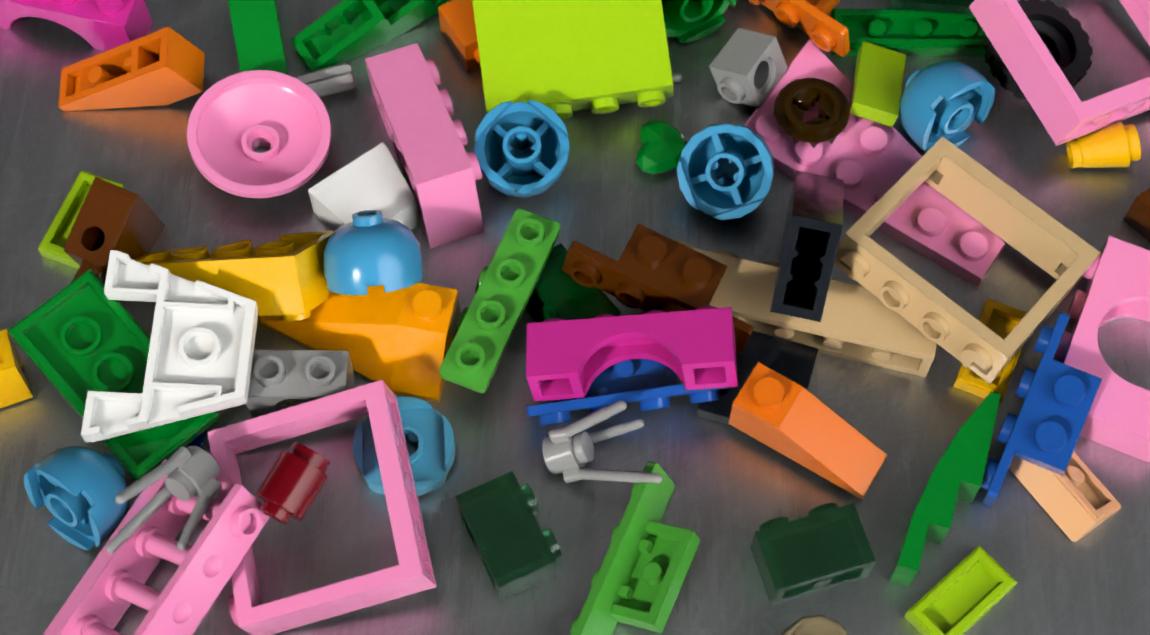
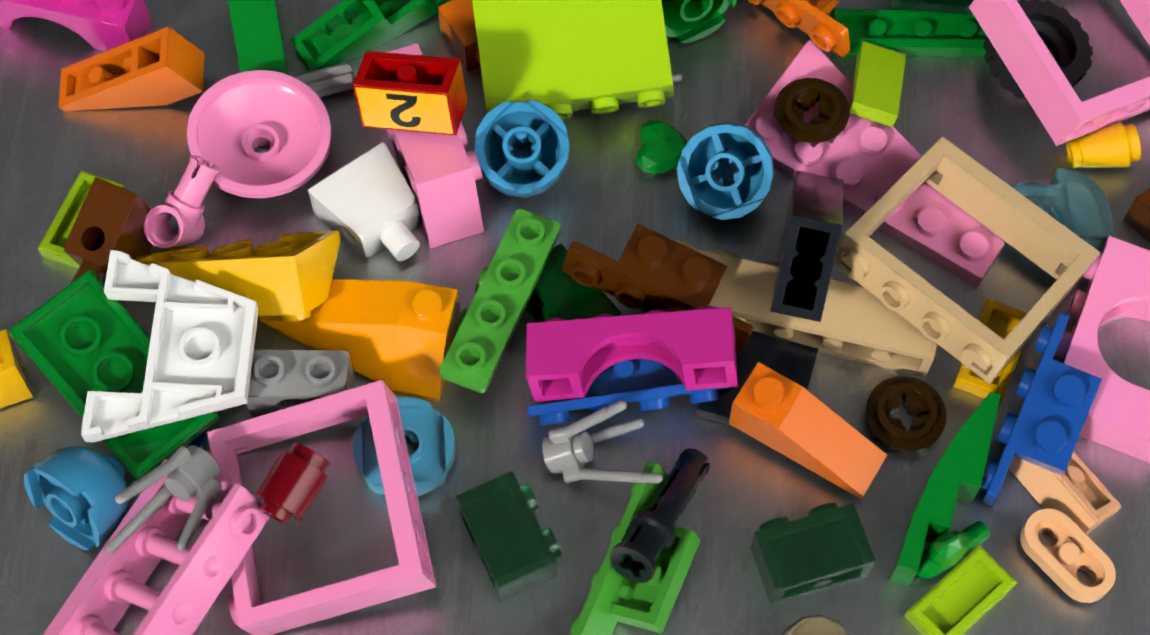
dark azure cylinder [323,210,423,295] -> none
light grey brick [709,28,788,108] -> none
dark azure cylinder [899,60,995,151] -> none
none -> bright pink pin [143,155,220,249]
none -> brick [353,51,468,136]
none -> black pin [610,448,711,583]
none -> dark brown gear [865,376,947,455]
none -> green rock [917,521,990,579]
none -> clear light blue brick [1010,168,1115,252]
none -> light nougat plate [1020,509,1116,603]

